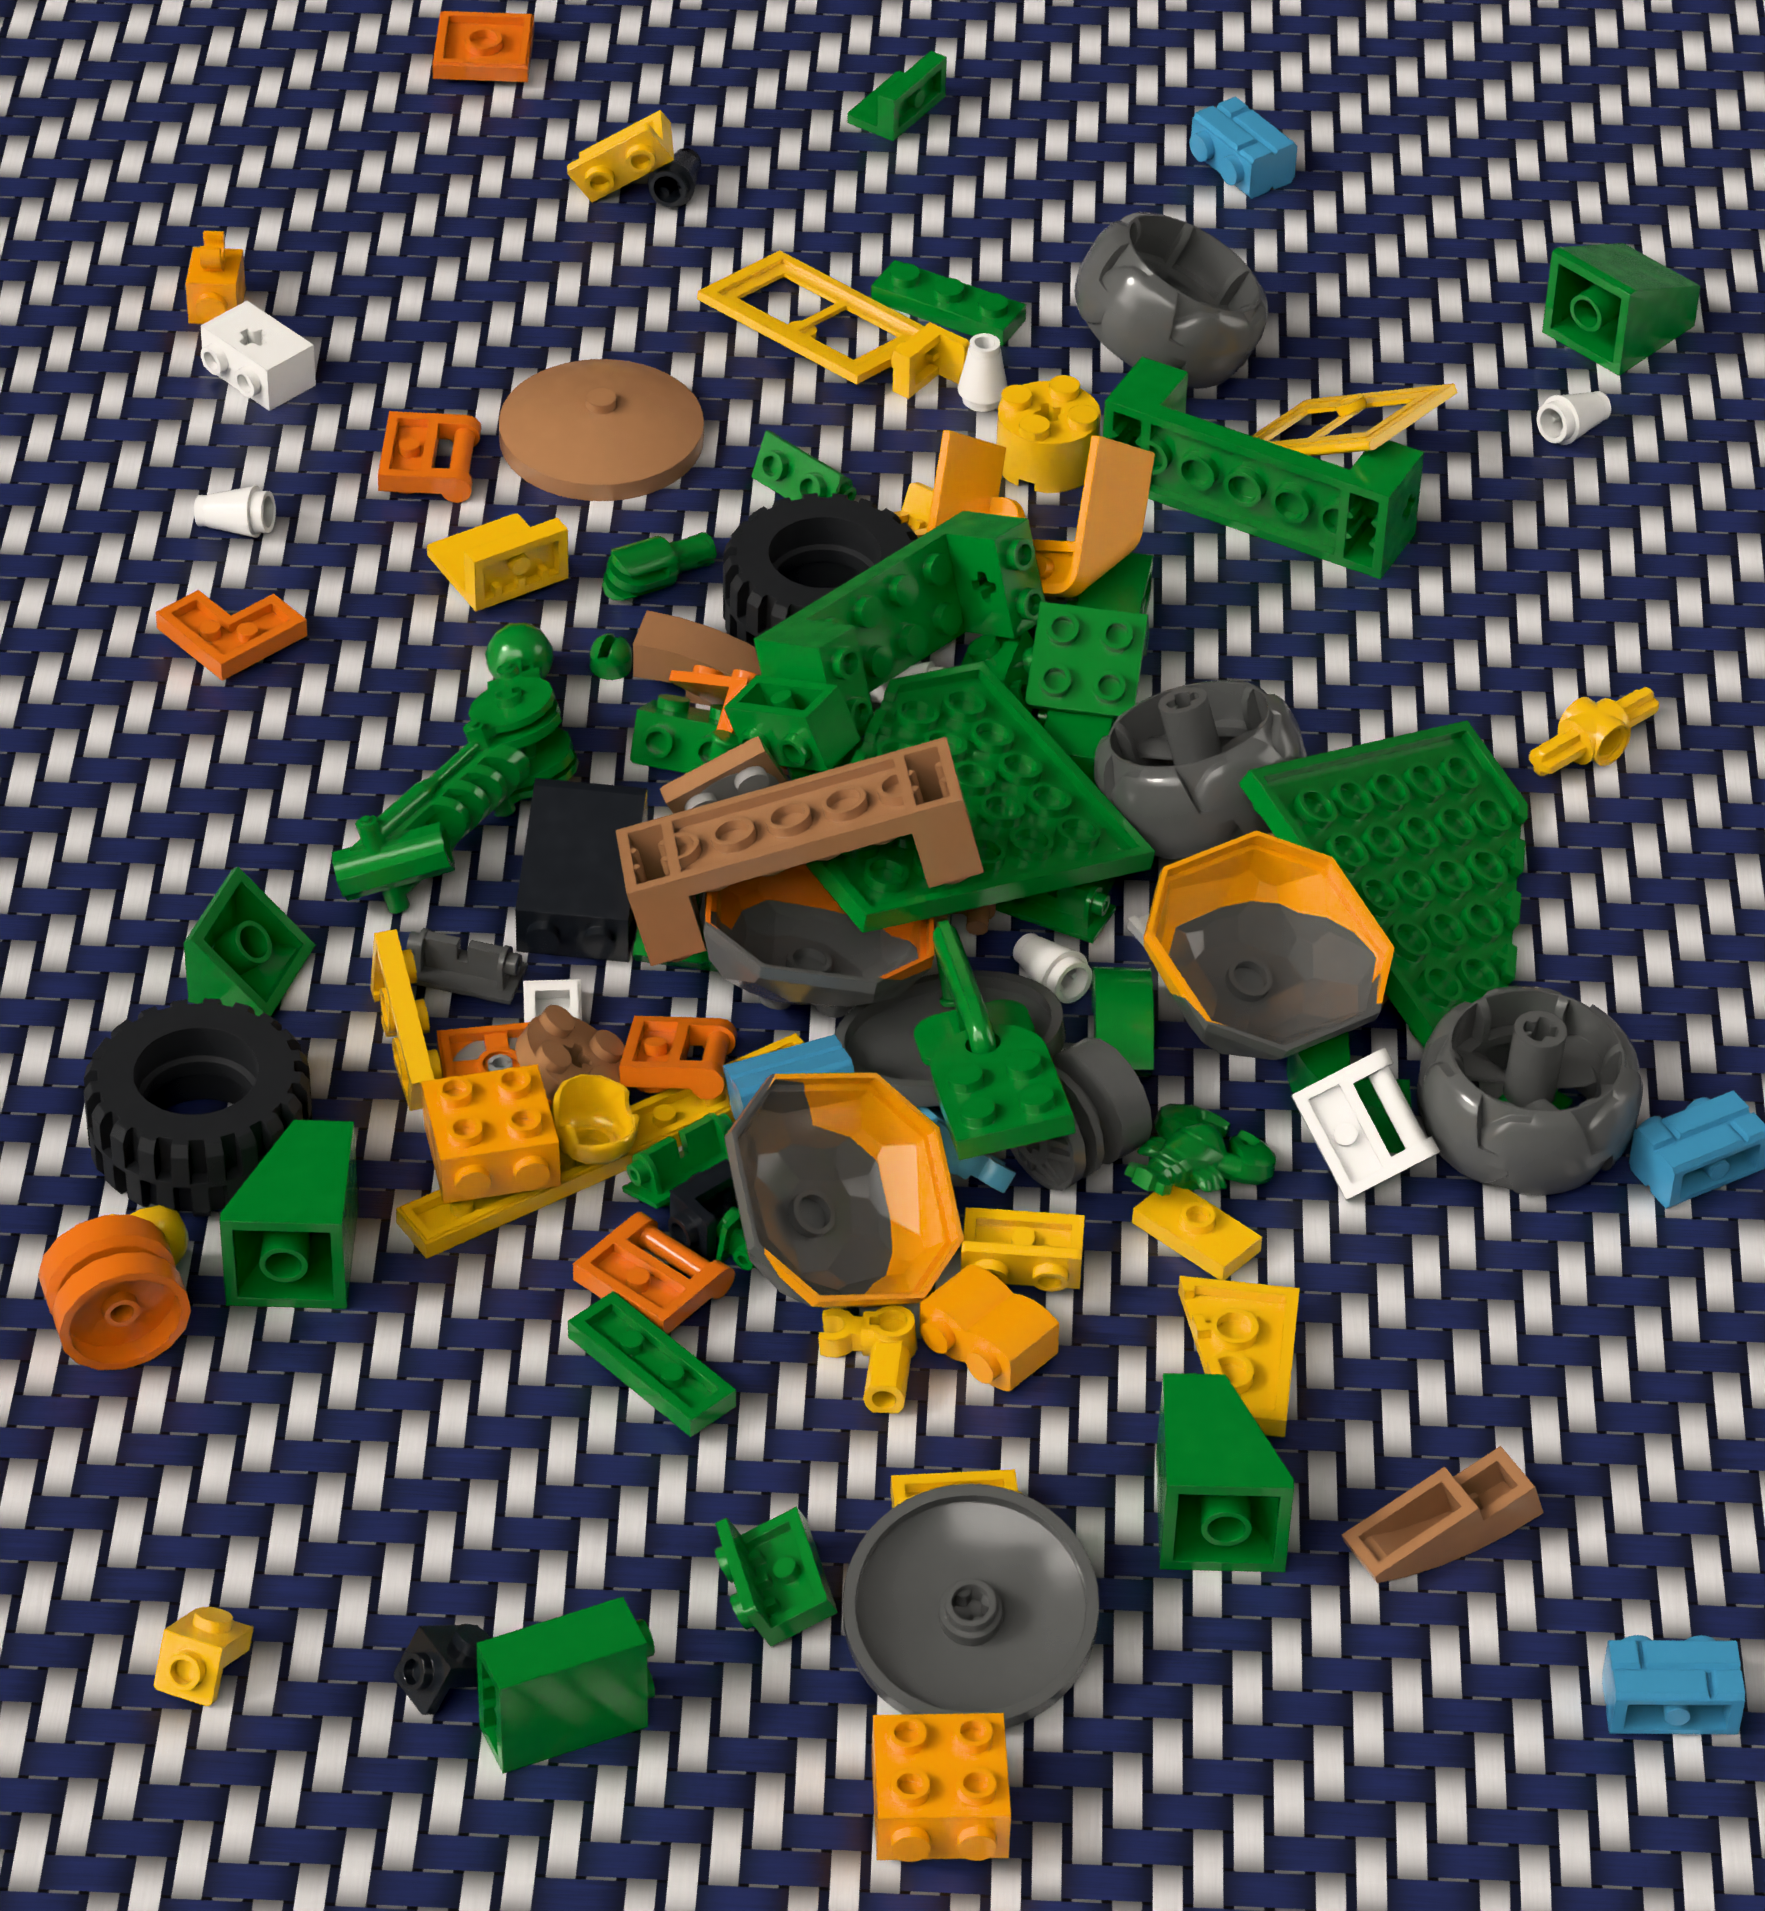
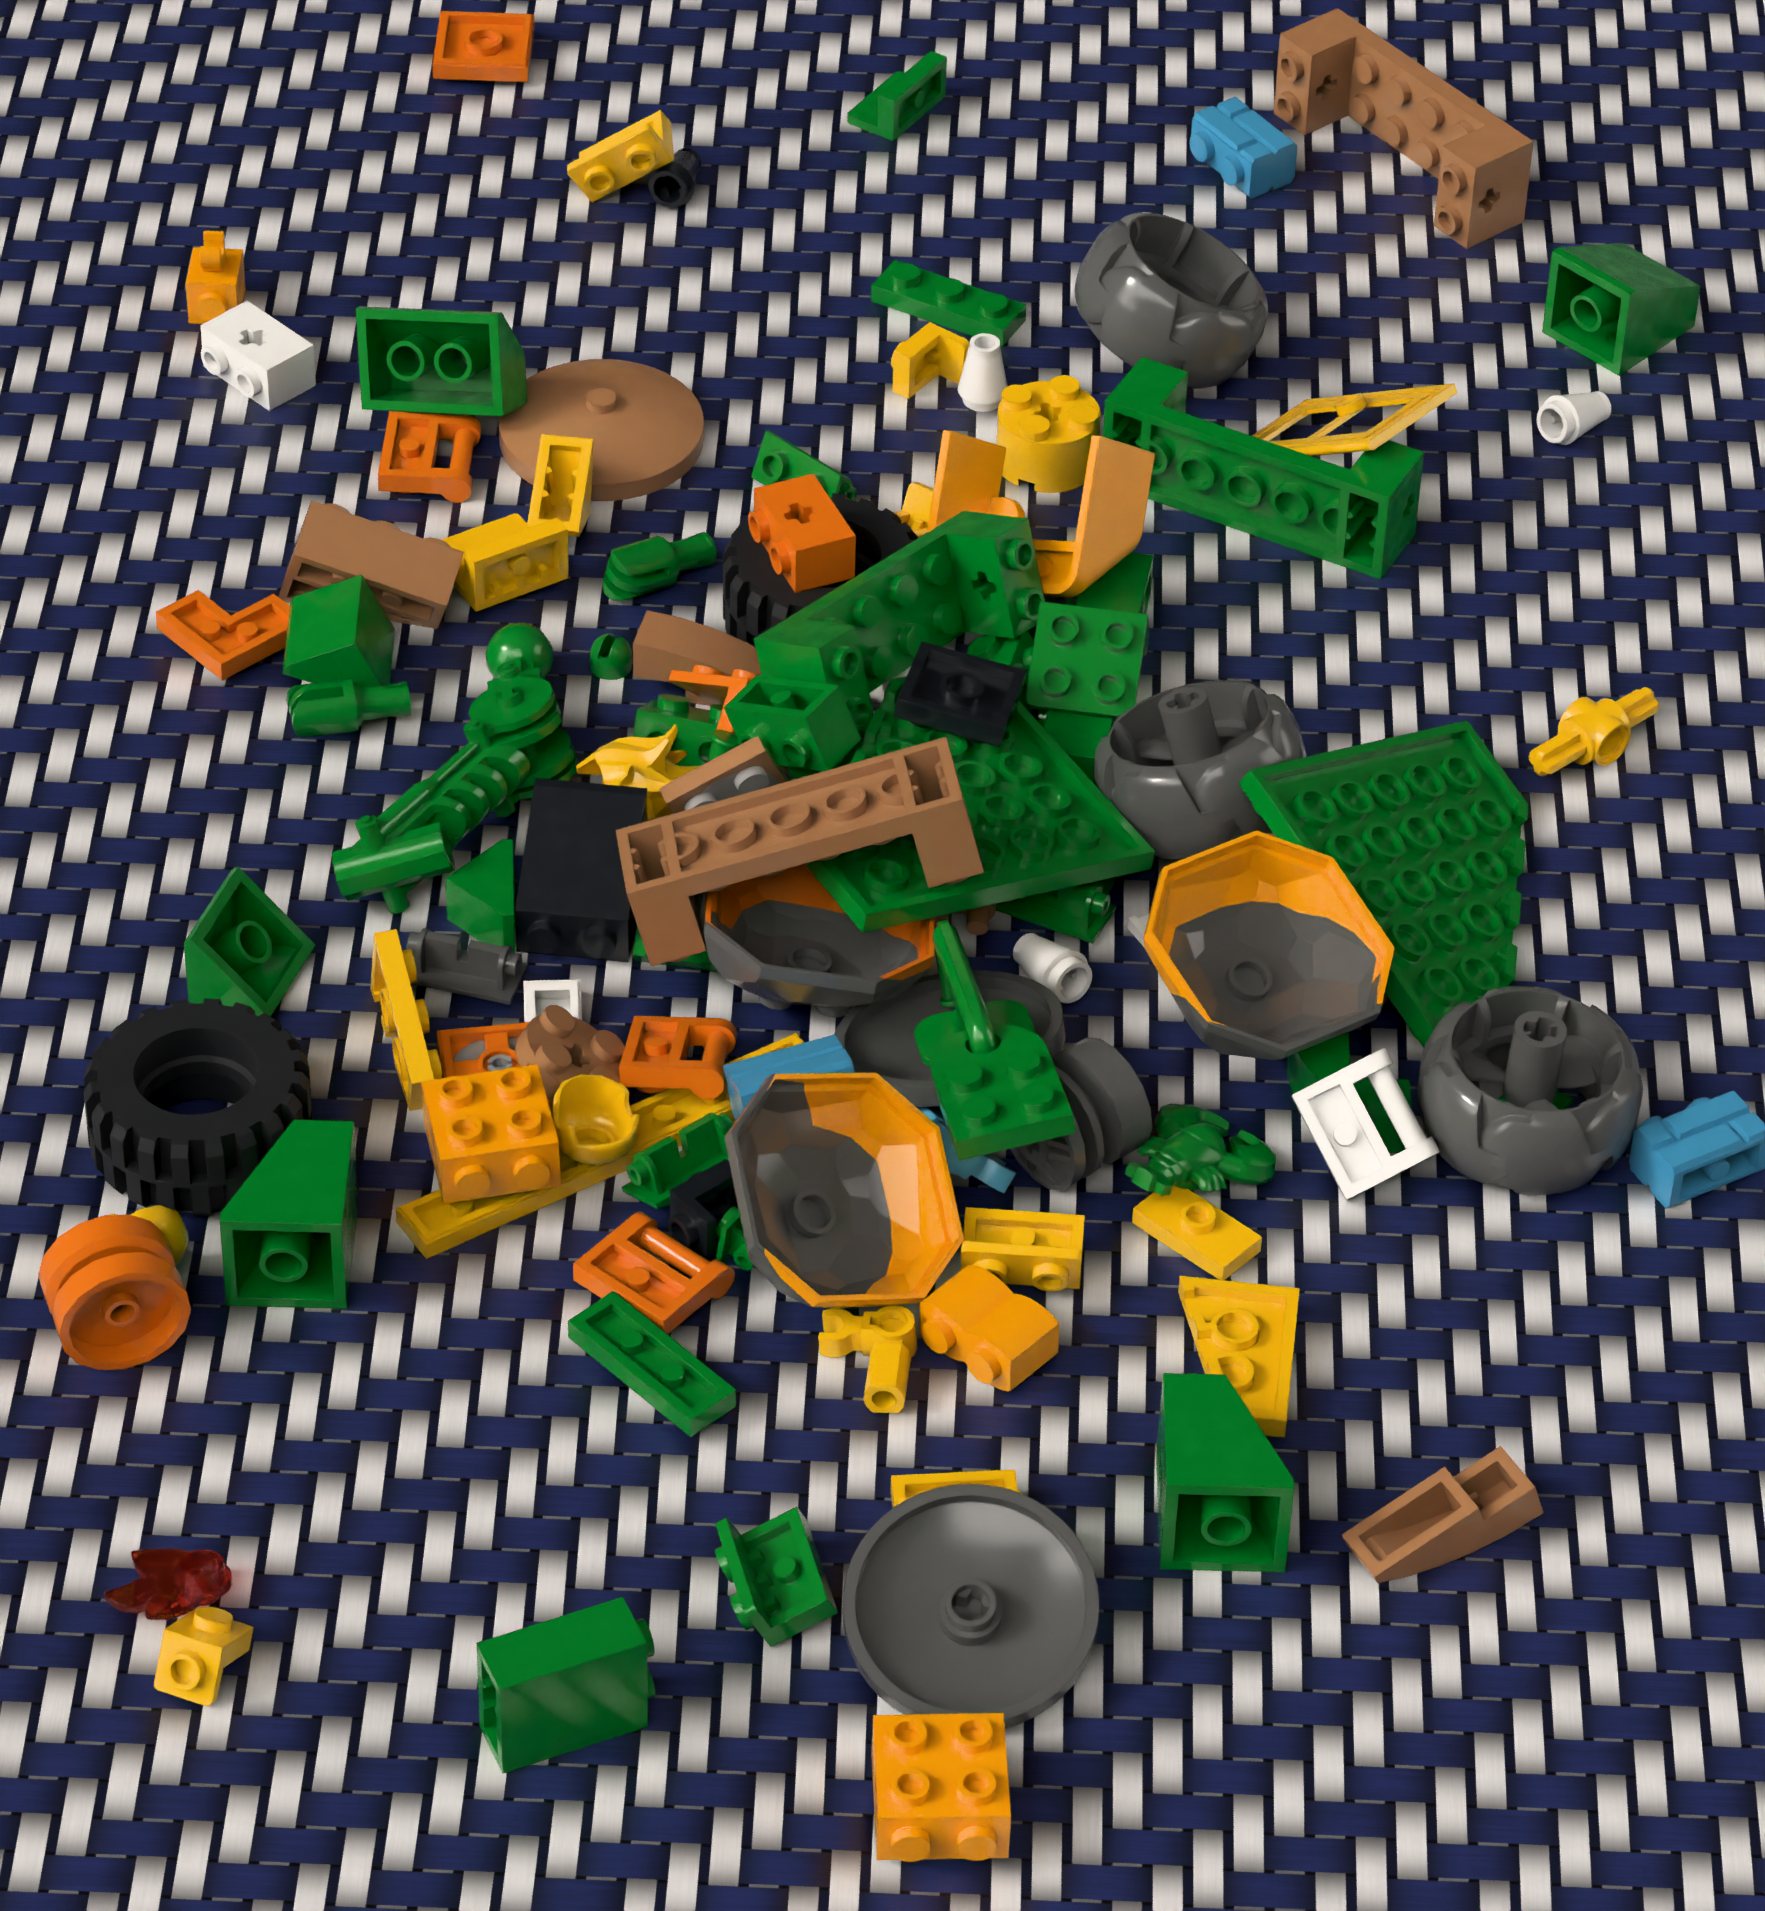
white cone [194,485,276,538] -> none
black bracket [394,1624,491,1715] -> none
yellow door [697,250,924,385] -> none
green brick [1091,967,1154,1076] -> none
dark azure brick [1602,1635,1745,1734] -> none
none -> clear red plate [104,1548,232,1620]
none -> medium nougat wedge [278,500,464,629]
none -> green slope [282,575,395,688]
none -> green arm [286,678,411,738]
none -> green slope [356,306,527,416]
none -> green slope [446,839,515,953]
none -> yellow slope [527,434,594,537]
none -> yellow hair [576,724,699,821]
none -> orange brick [748,473,856,593]
none -> black plate [893,641,1027,747]
none -> medium nougat plate [1274,8,1534,249]

